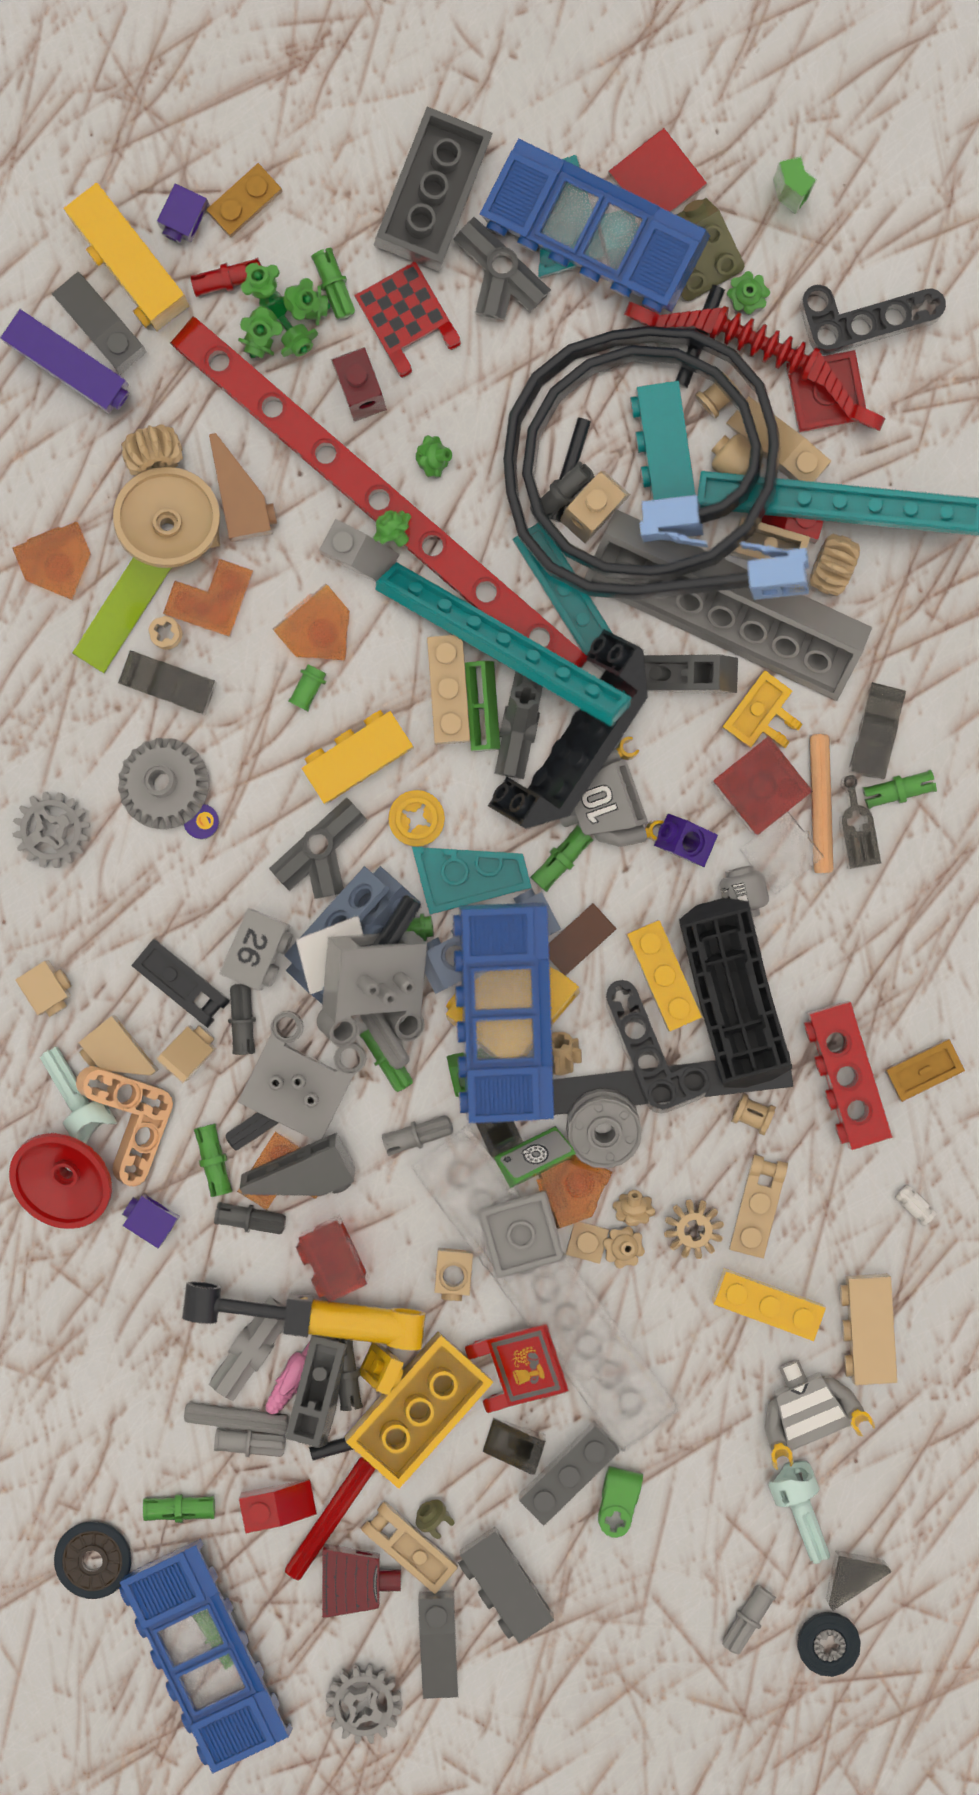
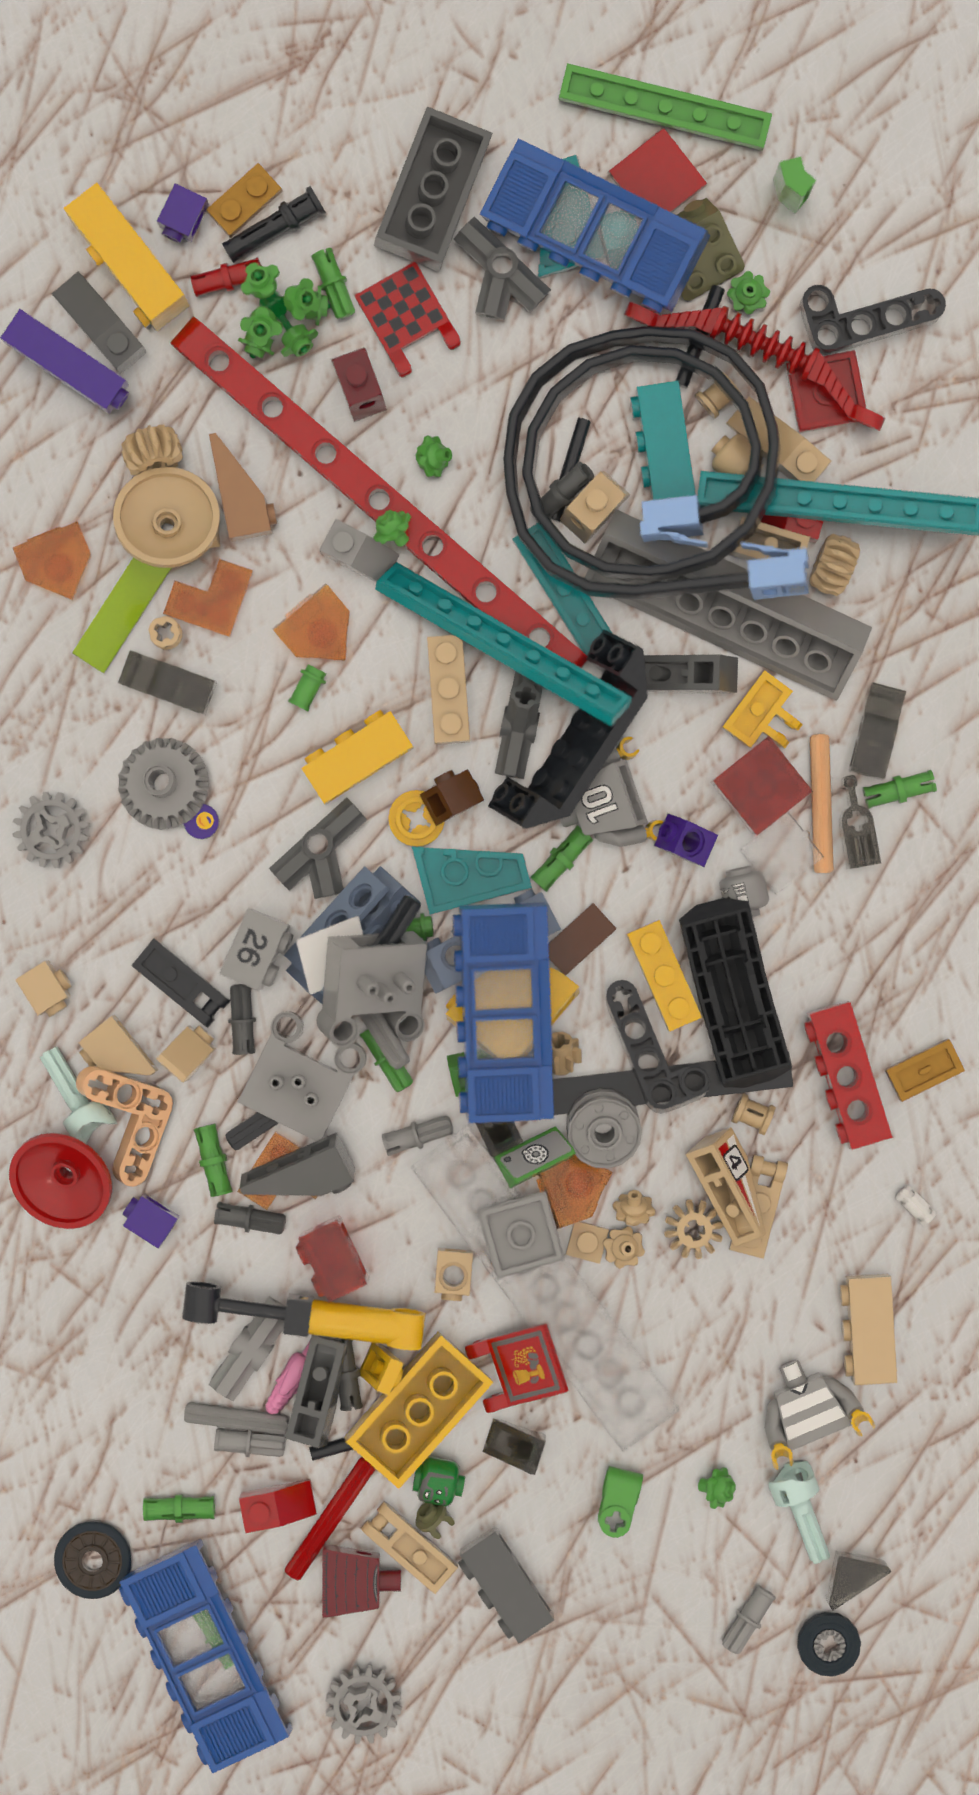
dark grey slope [418,1591,458,1699] -> none
bright green piece [465,660,500,752] -> none
dark grey brick [519,1421,620,1526] -> none
yellow brick [712,1268,826,1341] -> none
none -> black pin [222,186,326,263]
none -> green head [412,1456,465,1506]
none -> reddish brown brick [420,769,484,826]
none -> bright green plate [559,63,772,151]
none -> tan slope [686,1127,766,1246]
none -> bright green plant [698,1467,736,1509]

